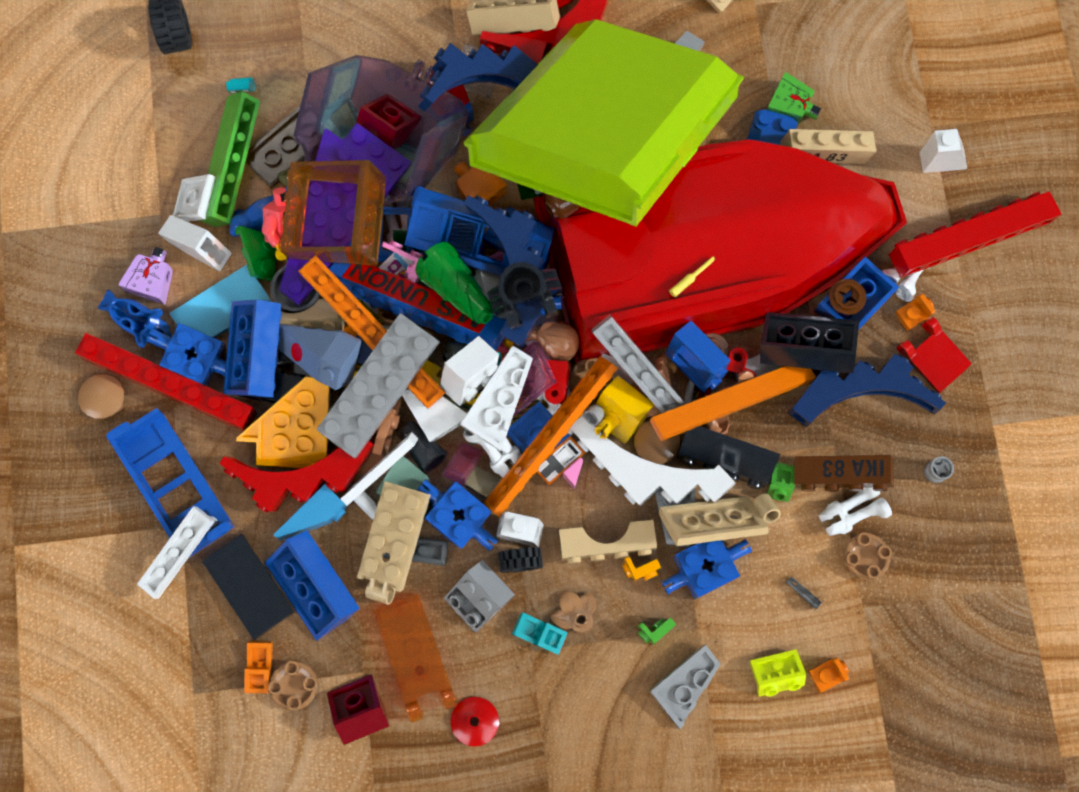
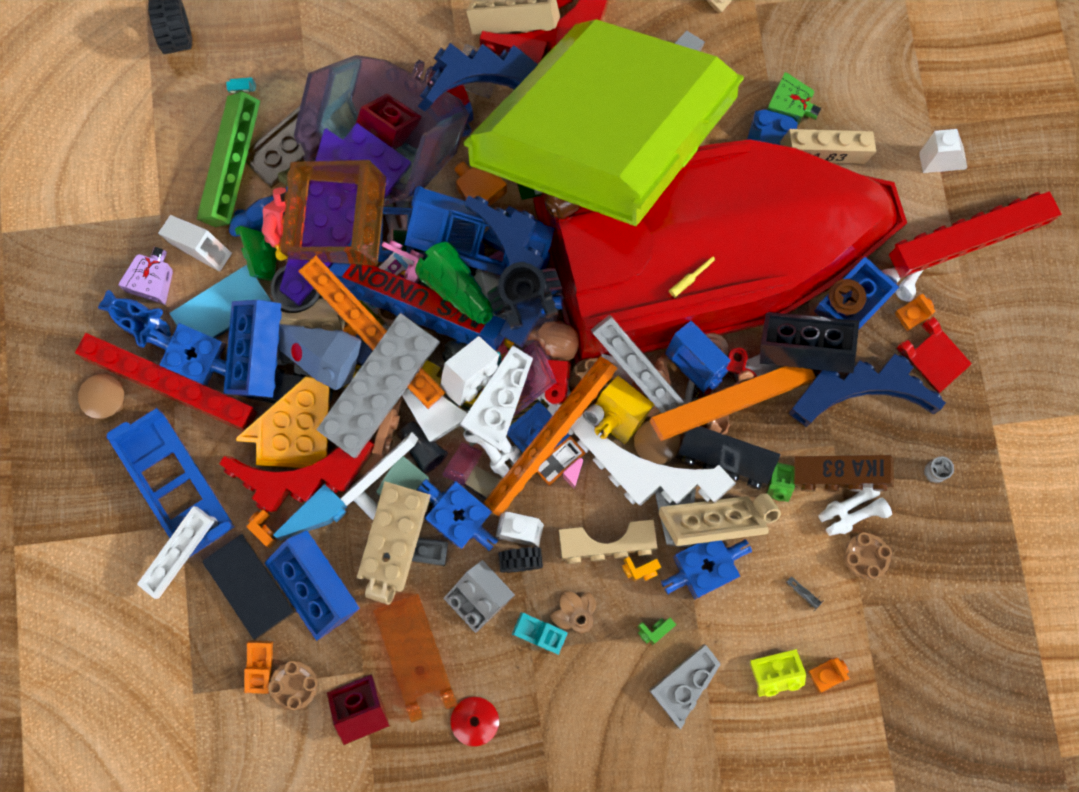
white tile [173,174,216,222] -> none
none -> orange bracket [246,510,277,549]

